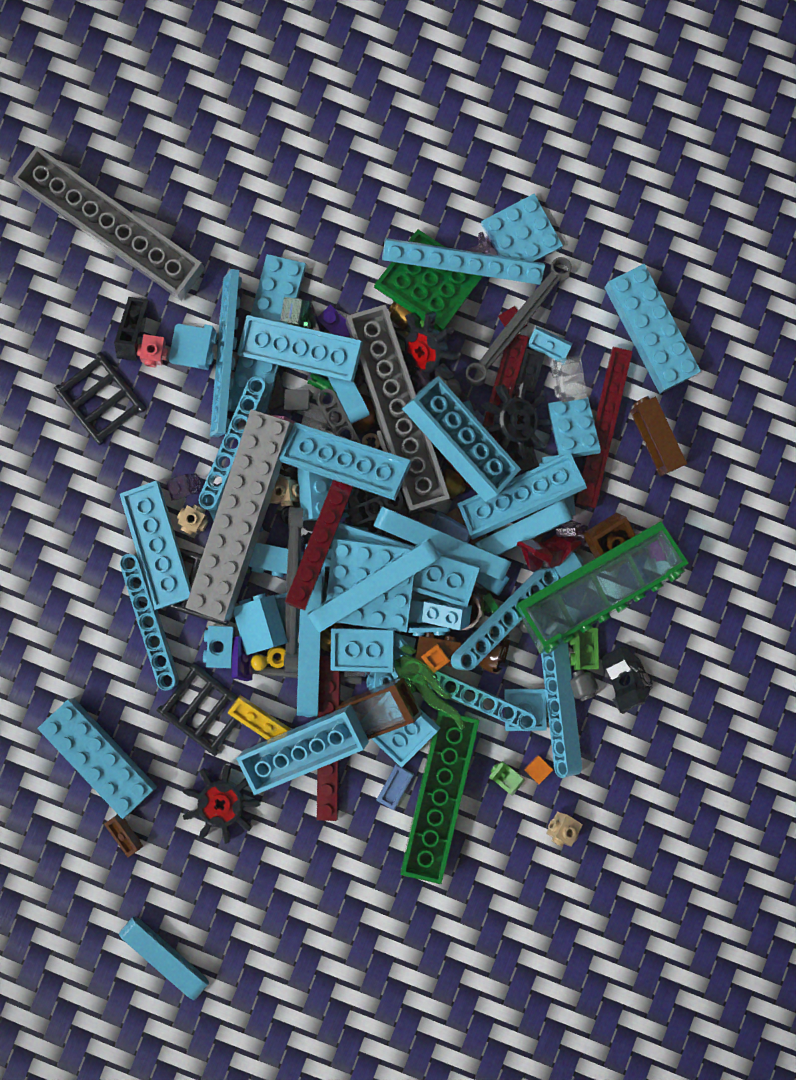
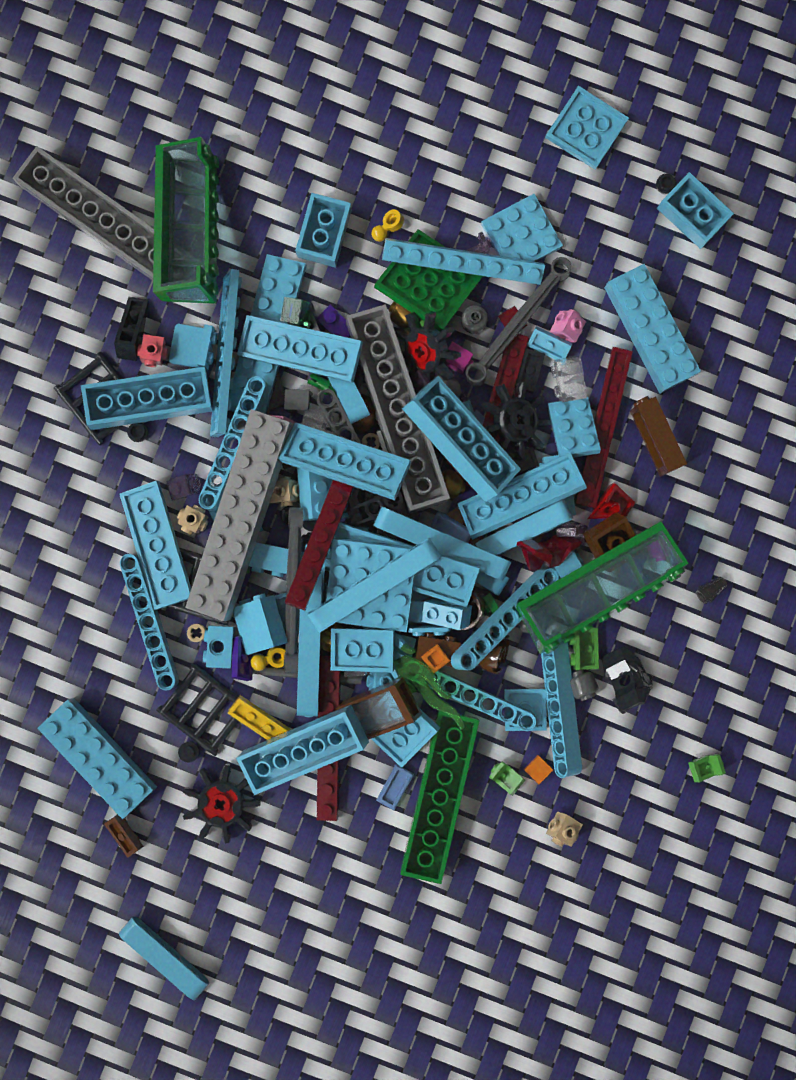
none -> medium azure brick [81,367,213,430]
none -> black plate [127,423,148,443]
none -> window [153,137,219,304]
none -> black plate [178,742,199,763]
none -> tan bush [187,624,206,642]
none -> medium azure brick [295,193,352,268]
none -> yellow plate [371,209,404,242]
none -> dark pink brick [445,341,474,375]
none -> dark grey head [461,305,488,334]
none -> medium azure plate [545,86,629,170]
none -> bright pink brick [550,309,586,342]
none -> red slope [587,483,635,519]
none -> black plate [656,174,676,194]
none -> medium azure brick [657,172,734,249]
none -> bright green bracket [688,754,726,782]
none -> clear smoke cone [696,576,727,604]

